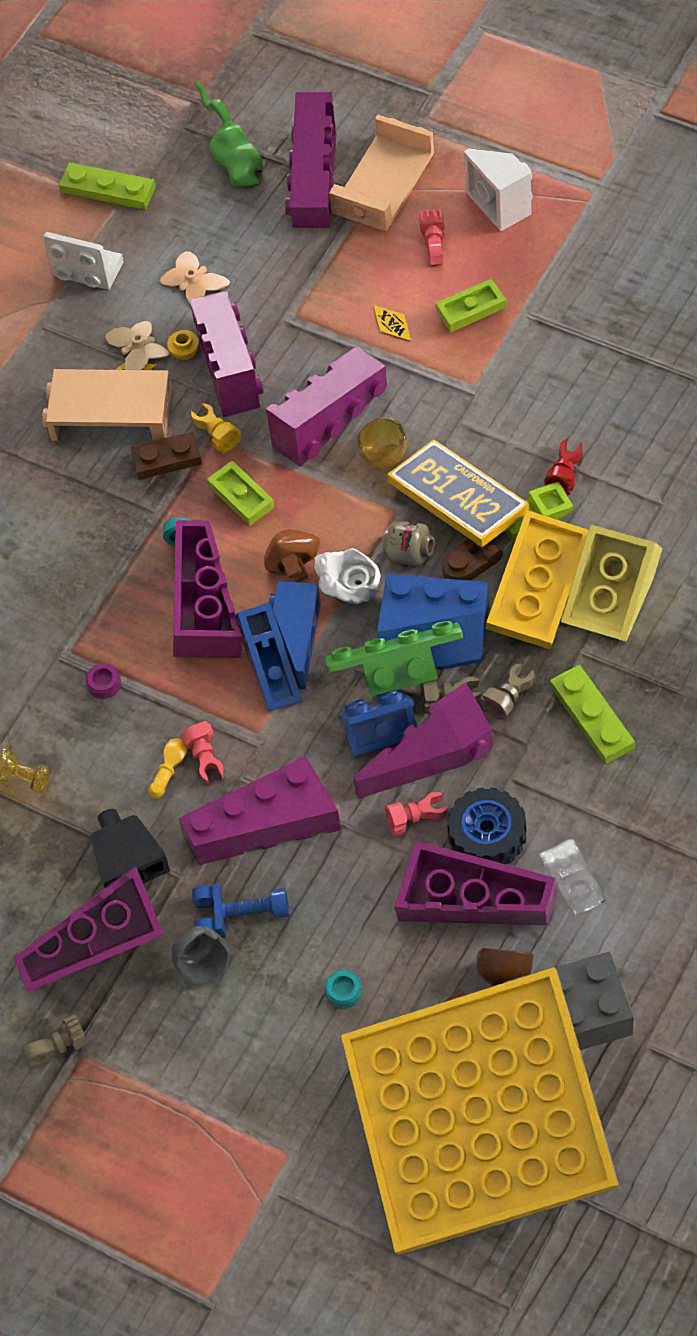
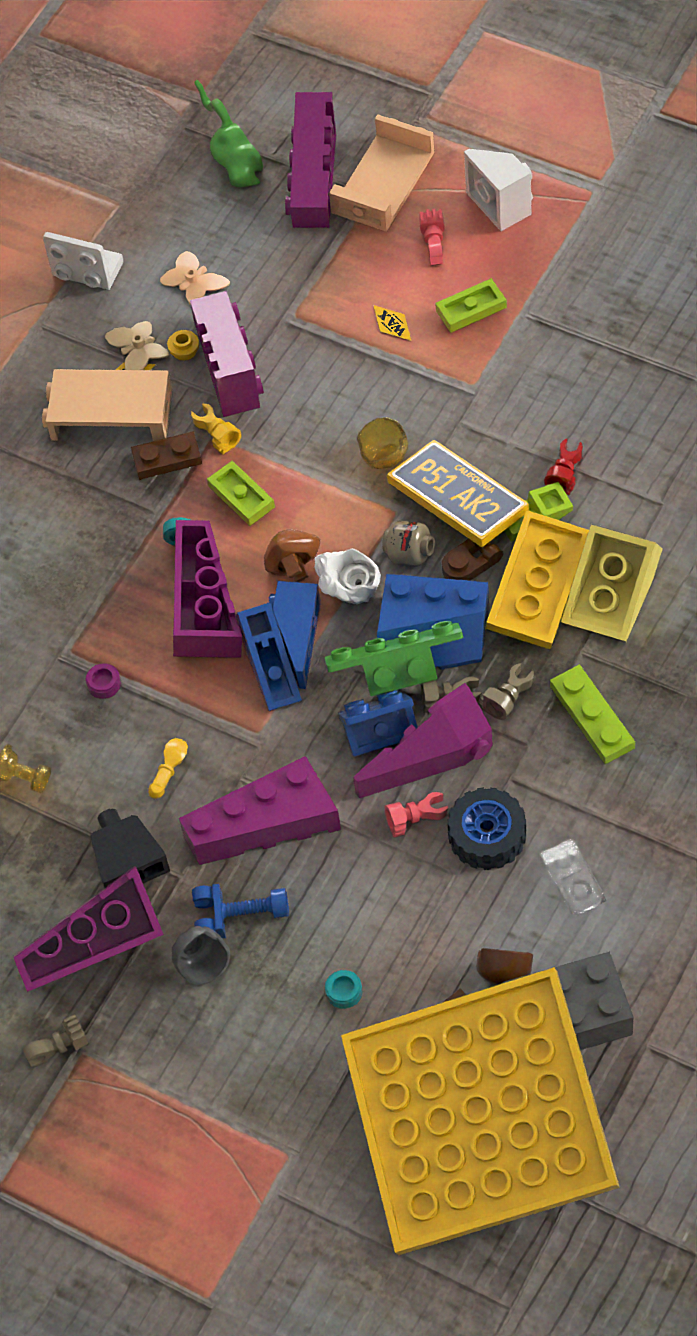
lime plate [59,162,156,210] -> none
coral piece [181,721,224,785] -> none
magenta wedge [266,346,387,467] -> none
magenta wedge [394,841,558,925] -> none

